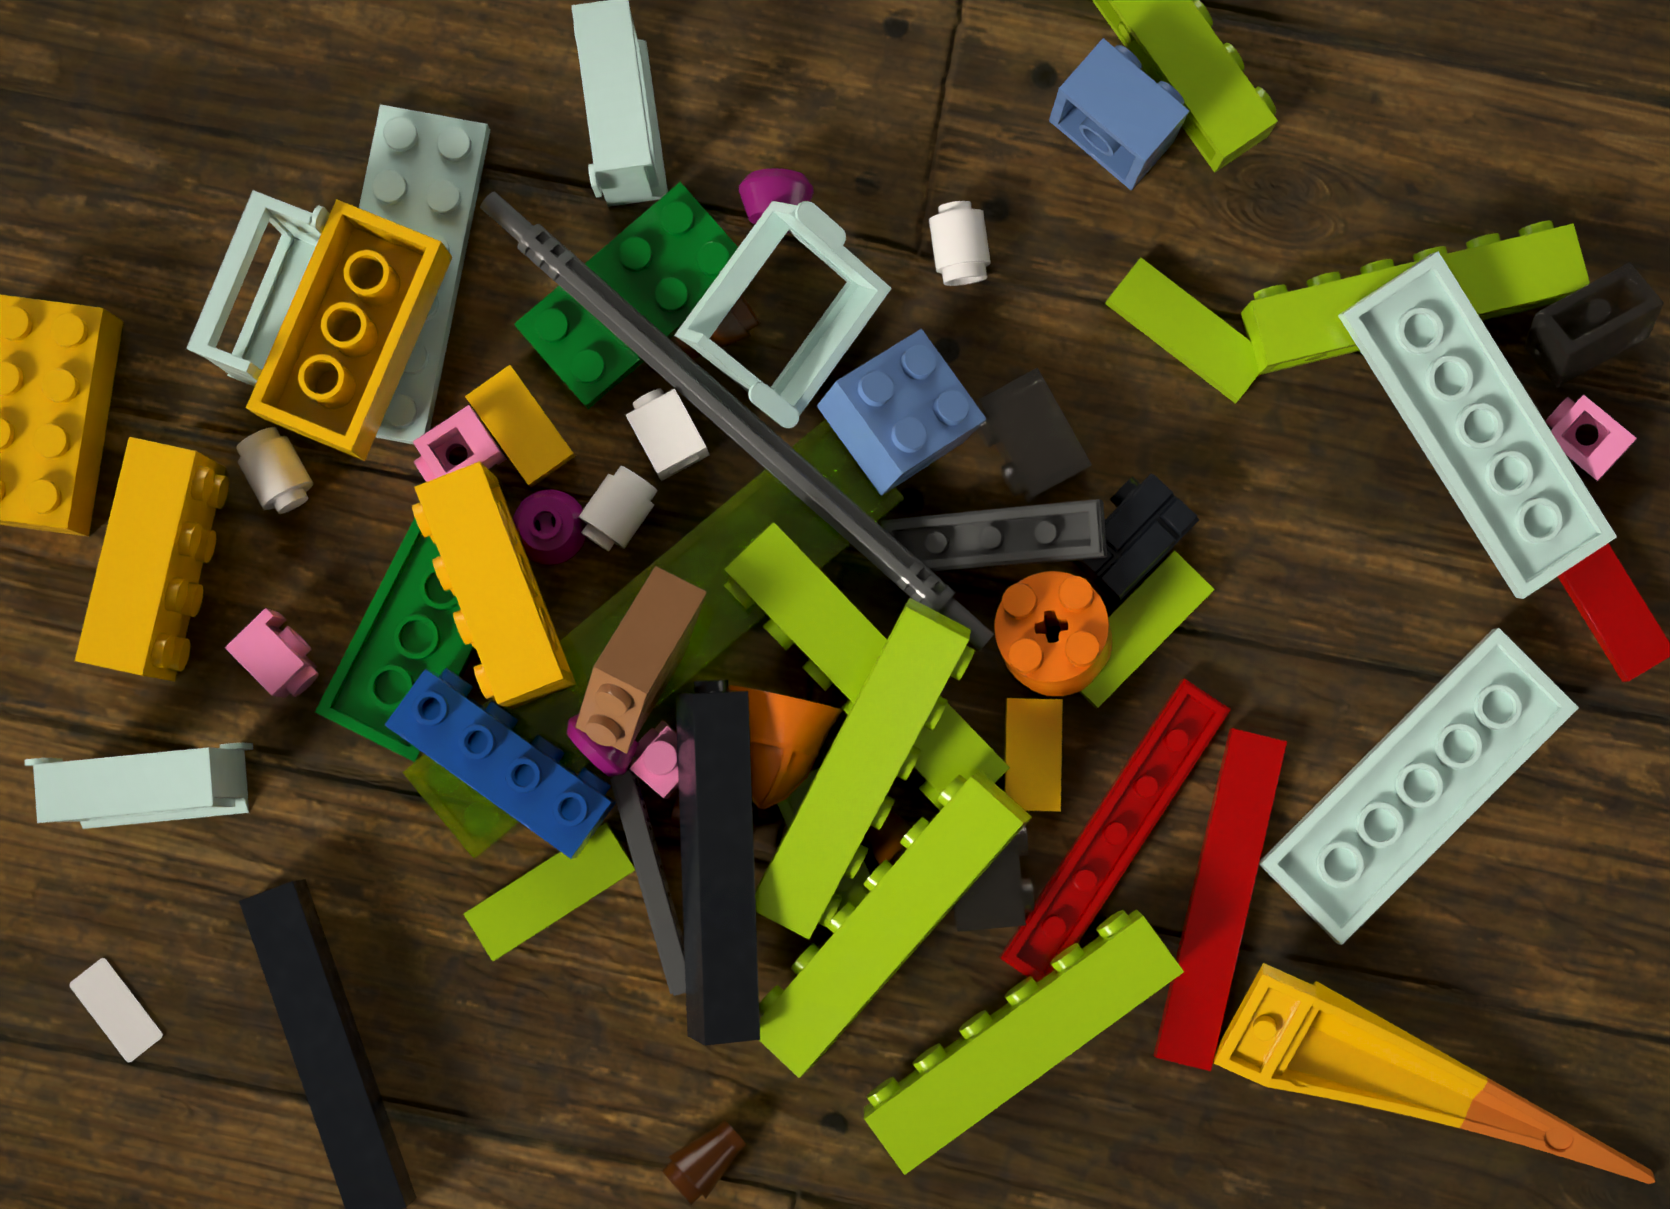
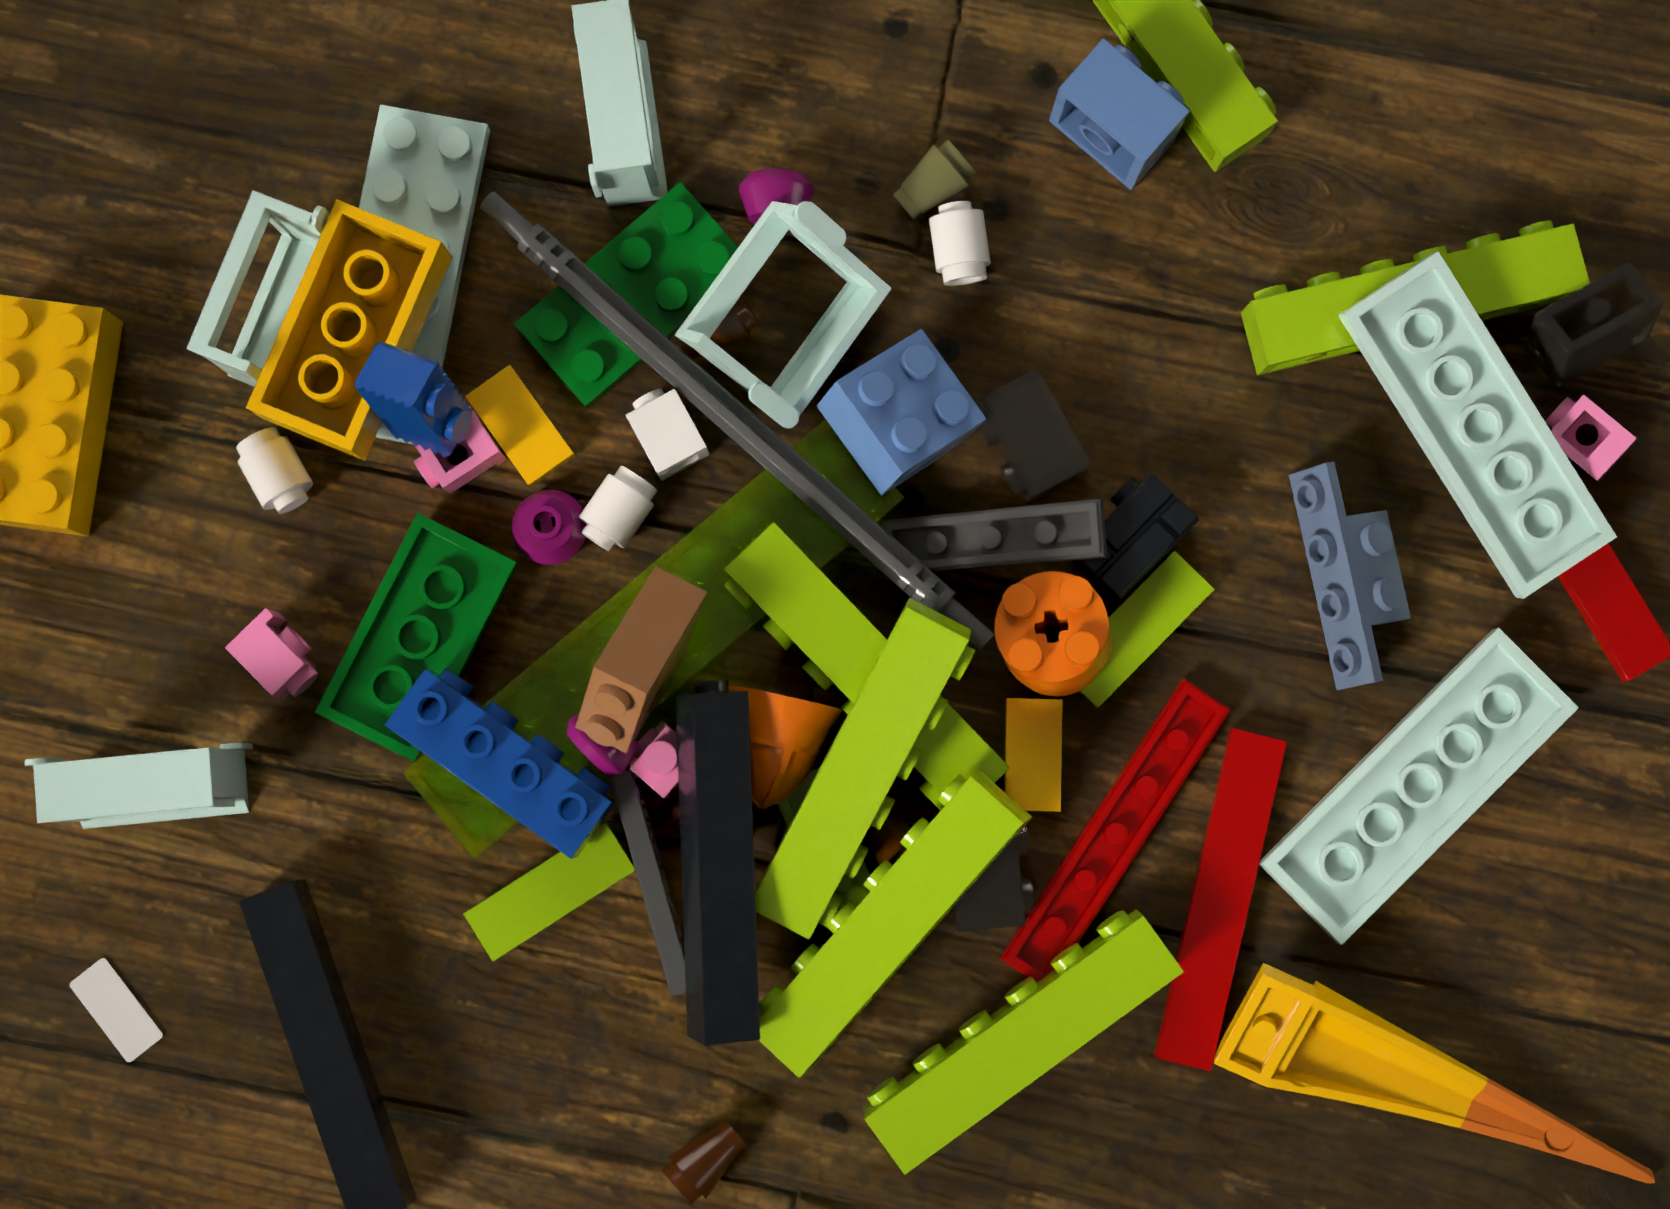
yellow brick [75,437,229,682] -> none
yellow brick [412,461,576,709] -> none
lime tile [1105,257,1260,403] -> none
none -> blue brick [355,342,473,457]
none -> olive cone [893,139,976,219]
none -> sand blue bracket [1289,462,1411,690]

